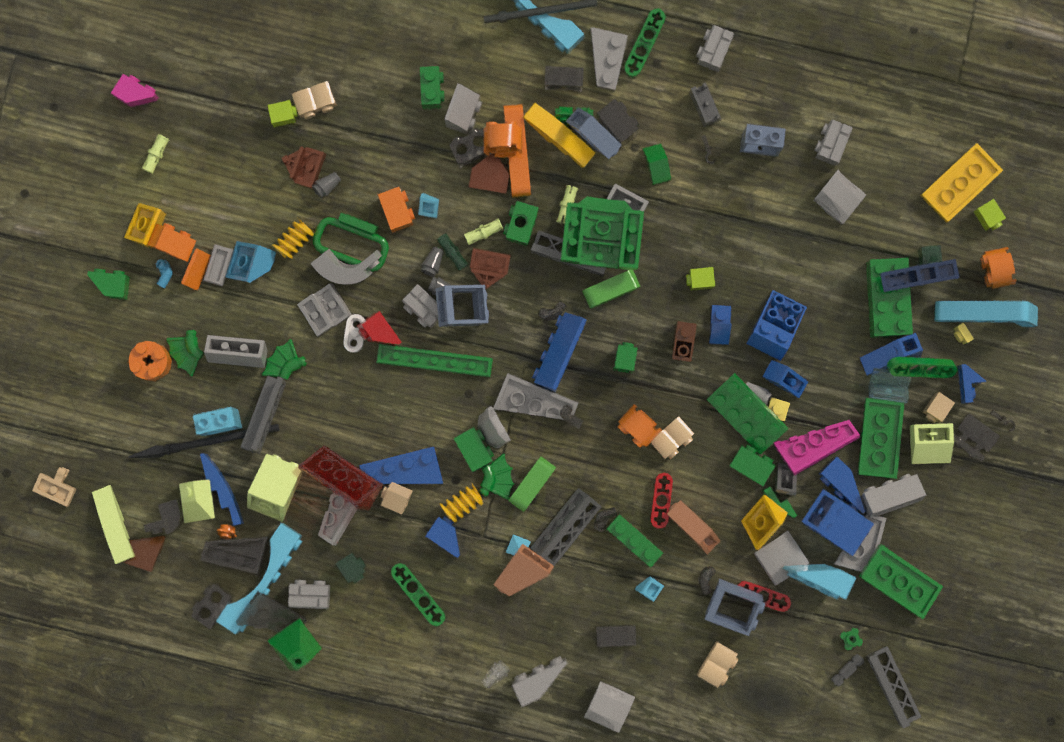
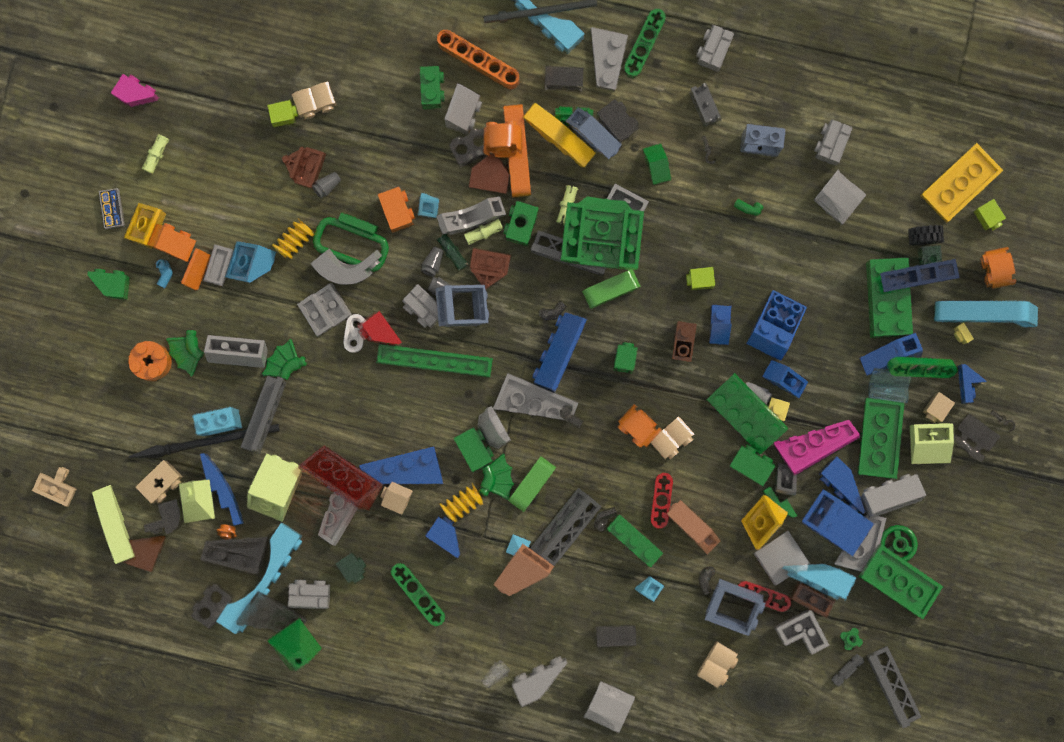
none -> tile [99,188,125,229]
none -> tan brick [136,460,183,504]
none -> light grey arch [436,197,506,235]
none -> orange beam [437,30,519,89]
none -> green arm [734,199,764,216]
none -> light grey brick [774,609,829,654]
none -> reddish brown brick [789,581,835,618]
none -> green piece [880,525,918,562]
none -> black tyre [908,225,944,246]

